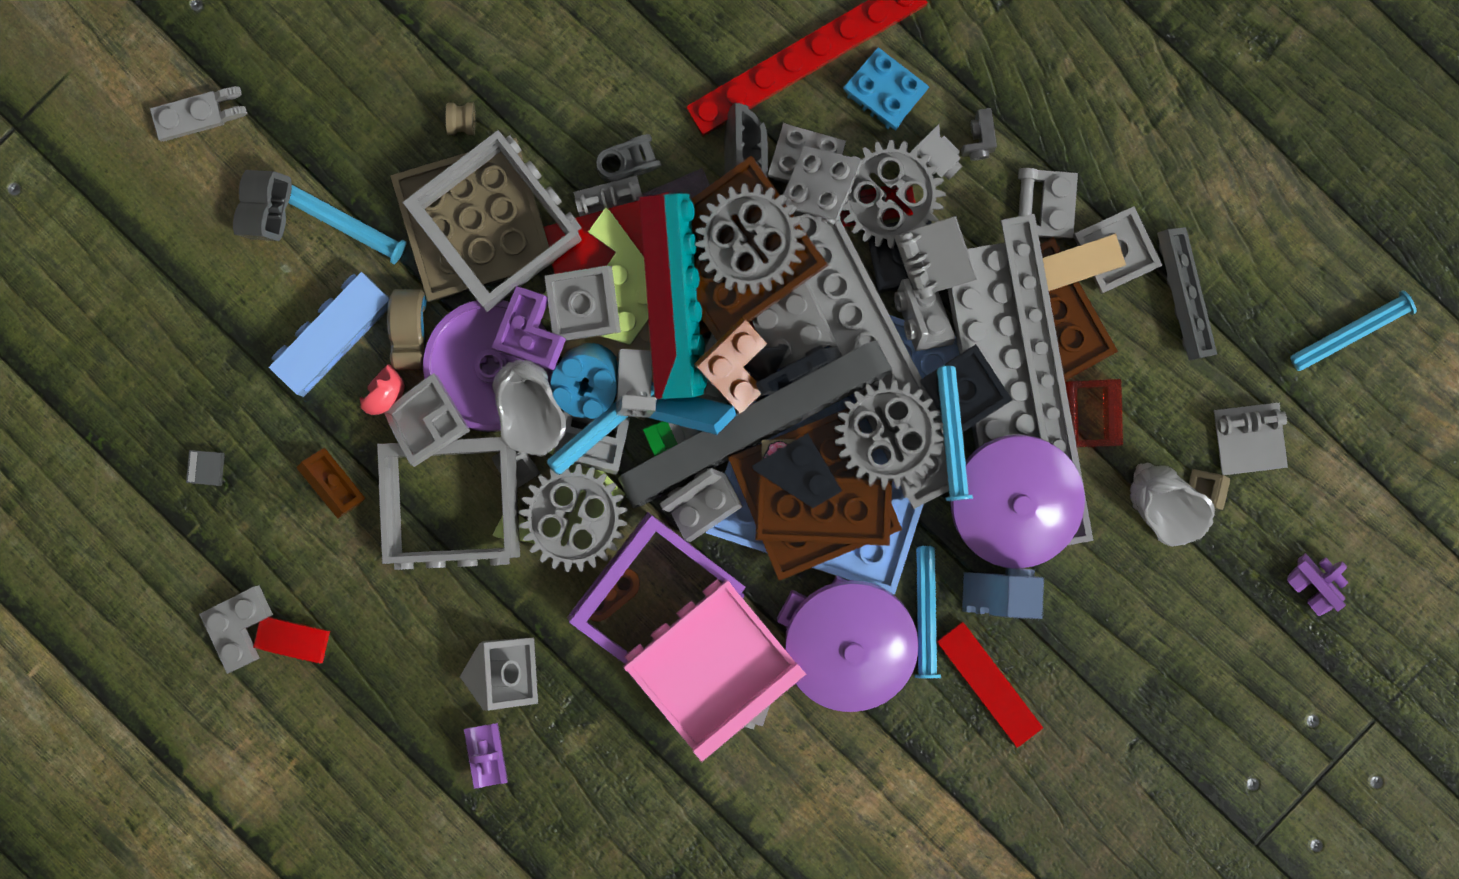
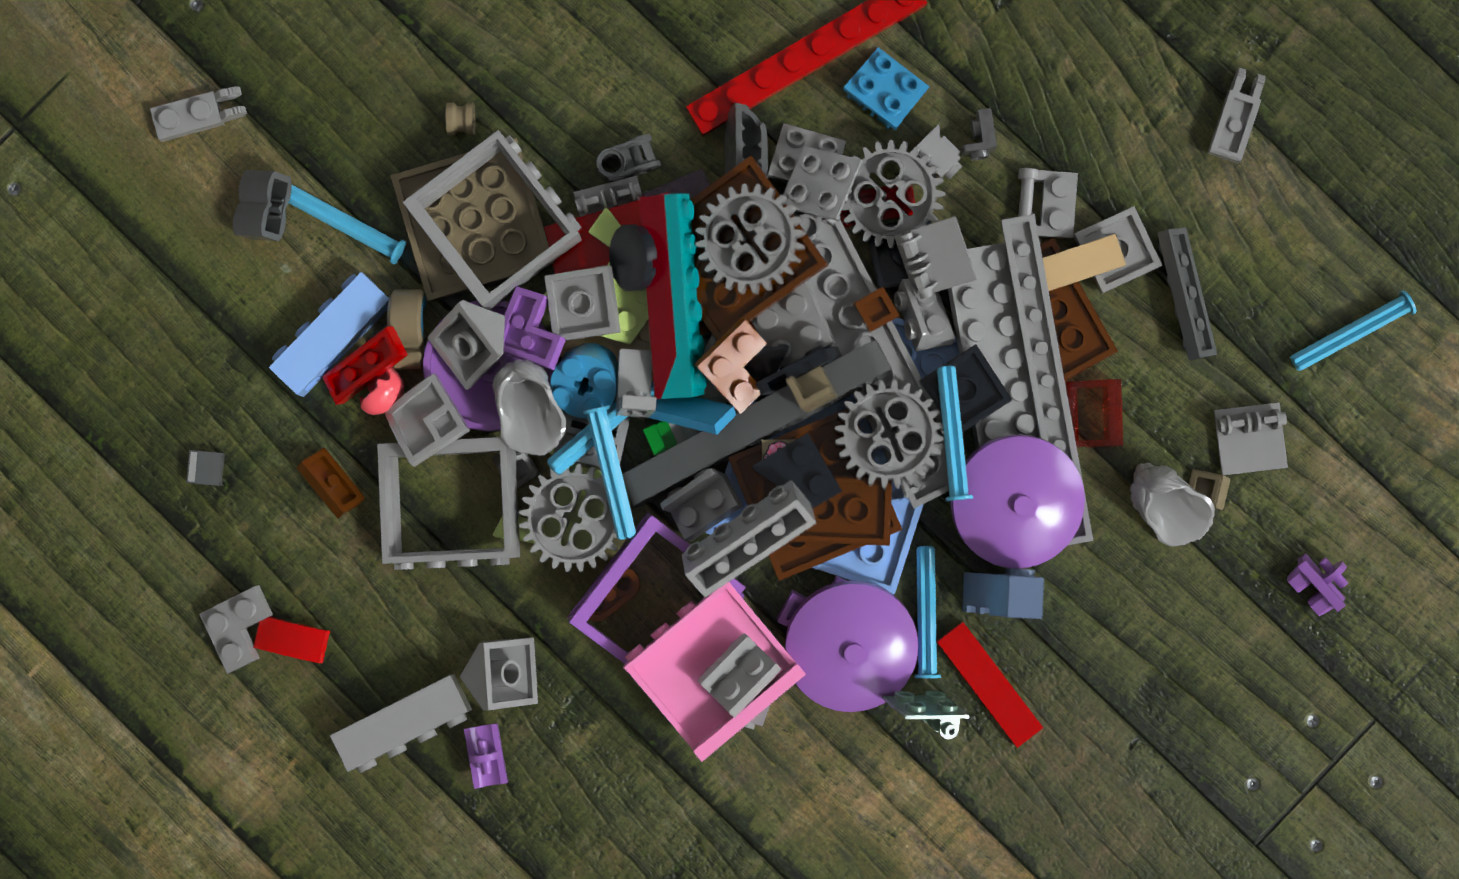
none -> red tile [322,326,408,405]
none -> light grey brick [330,674,472,774]
none -> light grey slope [427,300,505,390]
none -> medium azure axle [583,405,636,540]
none -> black tile [609,224,657,291]
none -> light grey brick [682,480,816,597]
none -> light grey bracket [698,633,782,718]
none -> dark tan panel [786,366,838,413]
none -> reddish brown plate [853,287,900,333]
none -> sand green hinge [882,691,969,739]
none -> light grey hinge [1207,67,1266,164]

